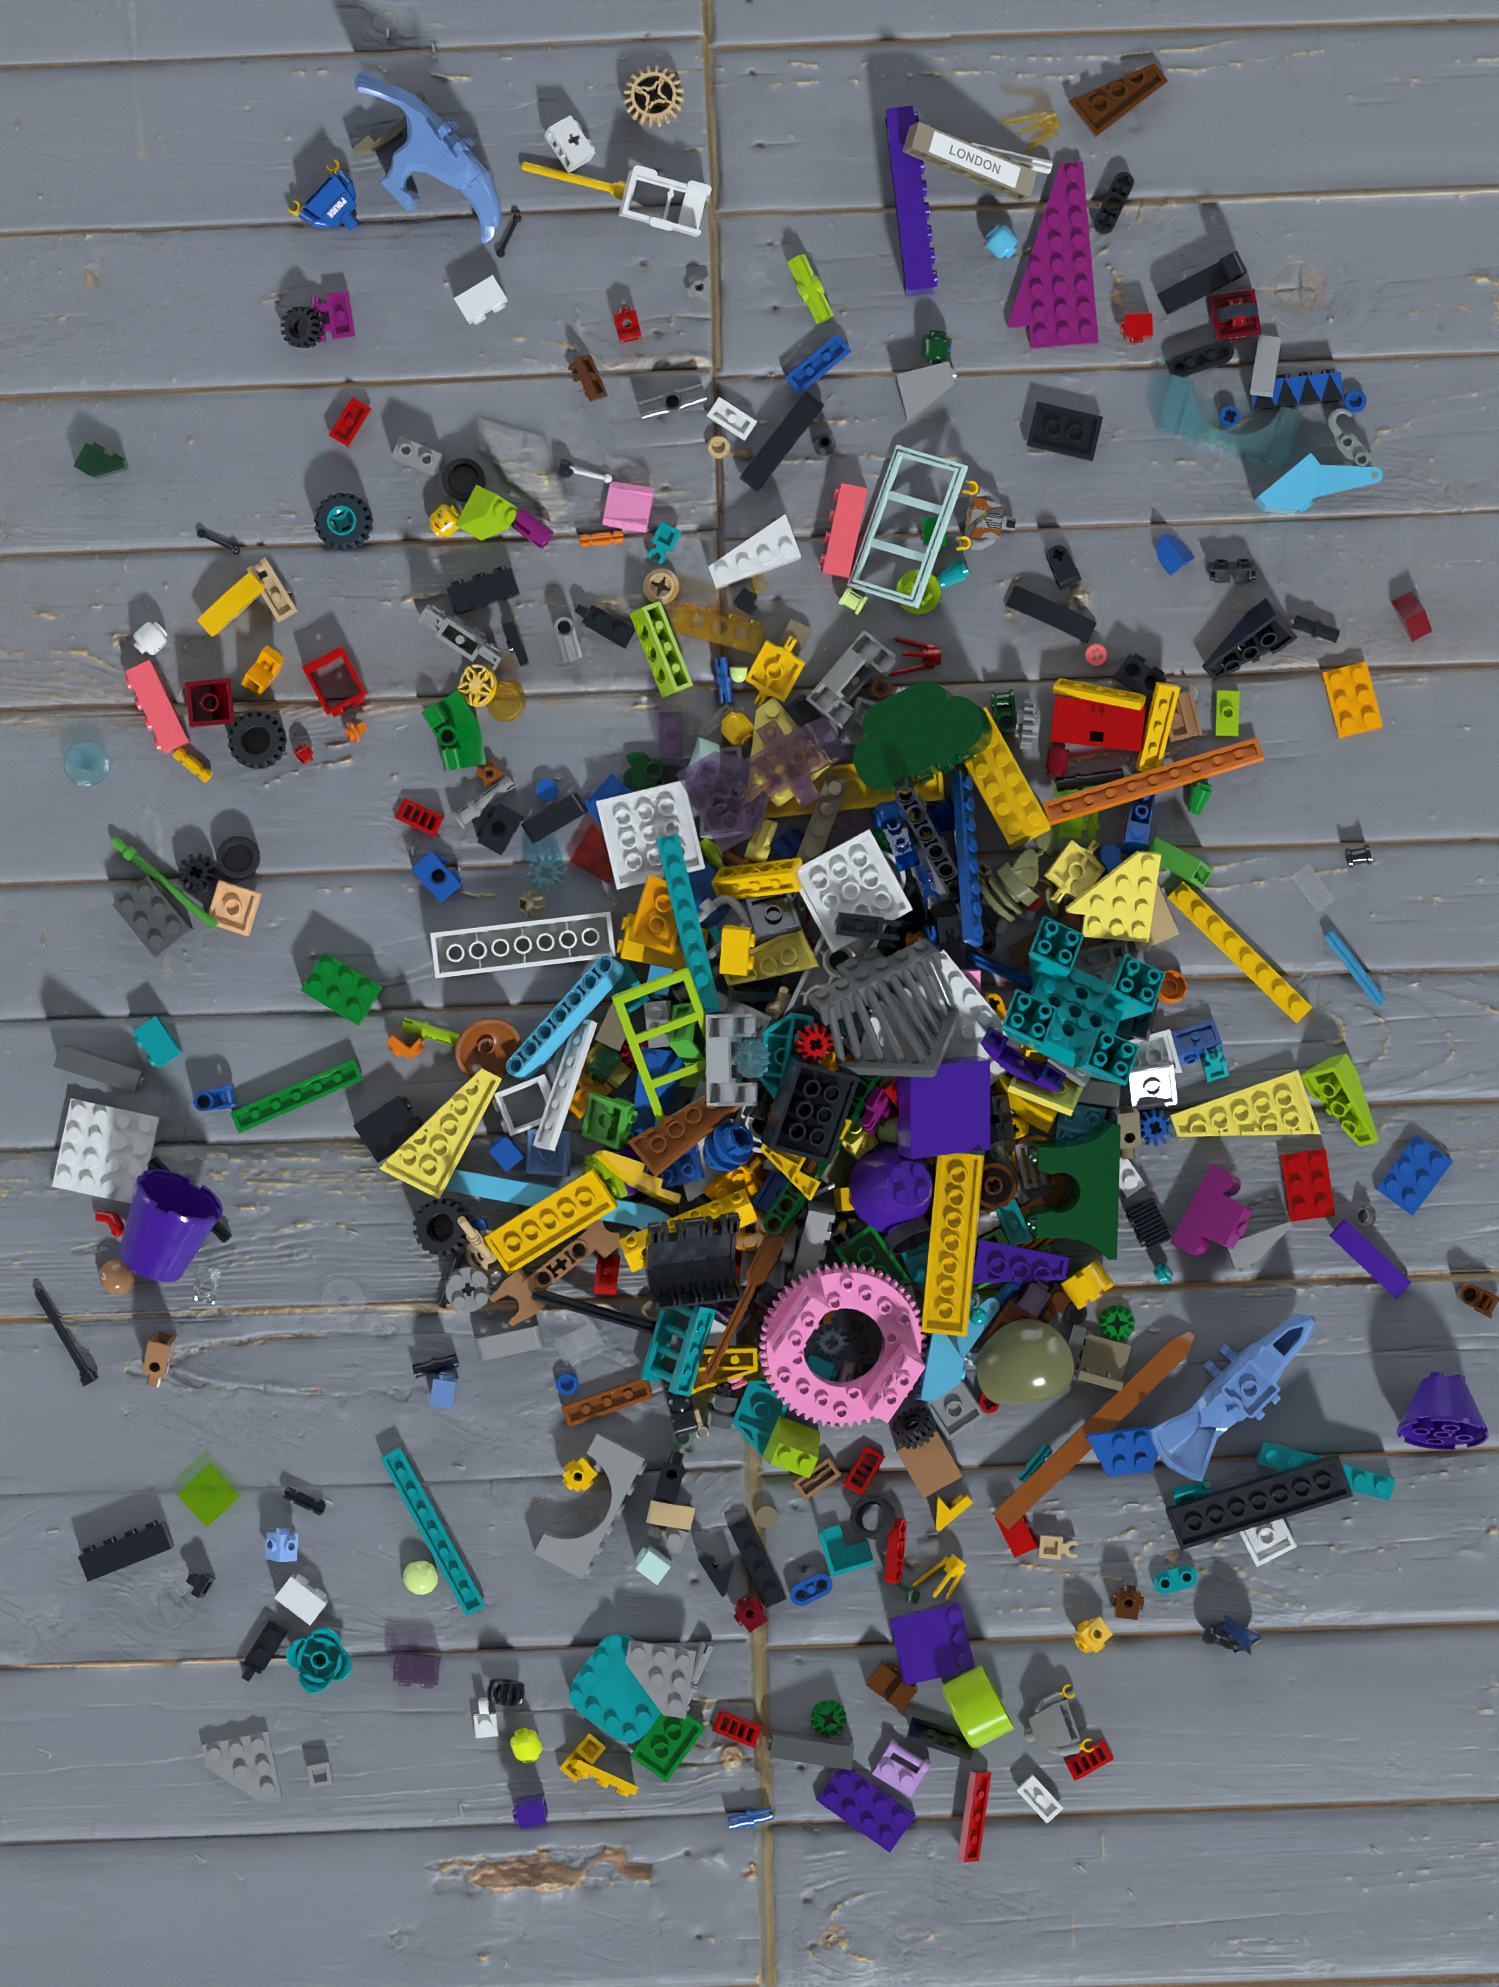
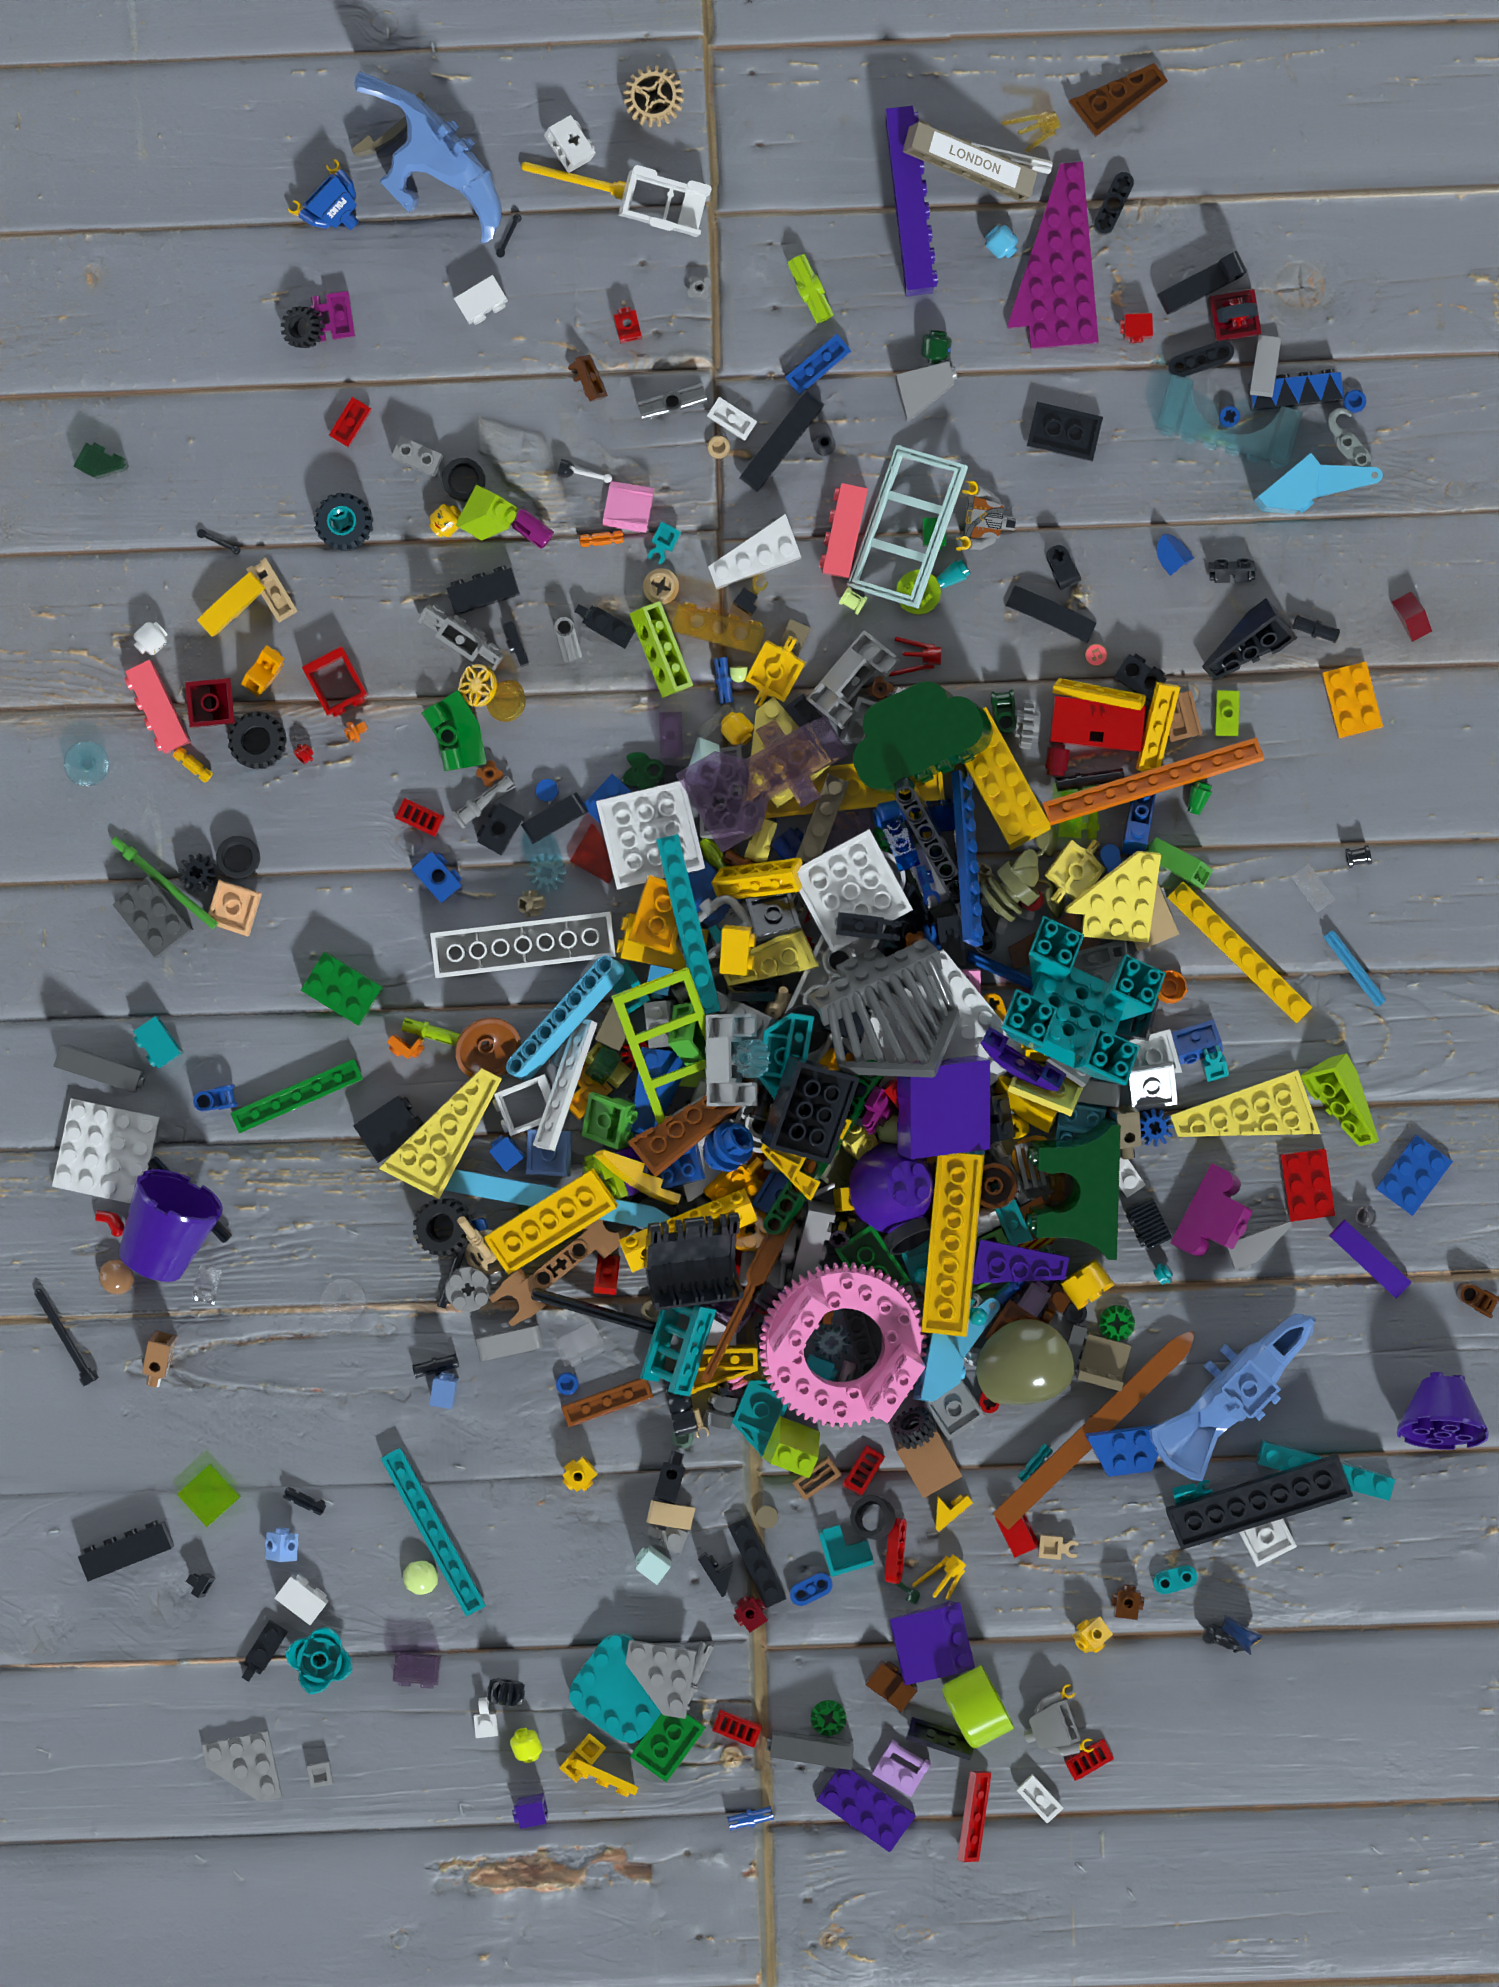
light grey arch [533,1432,647,1579] -> none
red gear [794,1023,834,1063] -> none

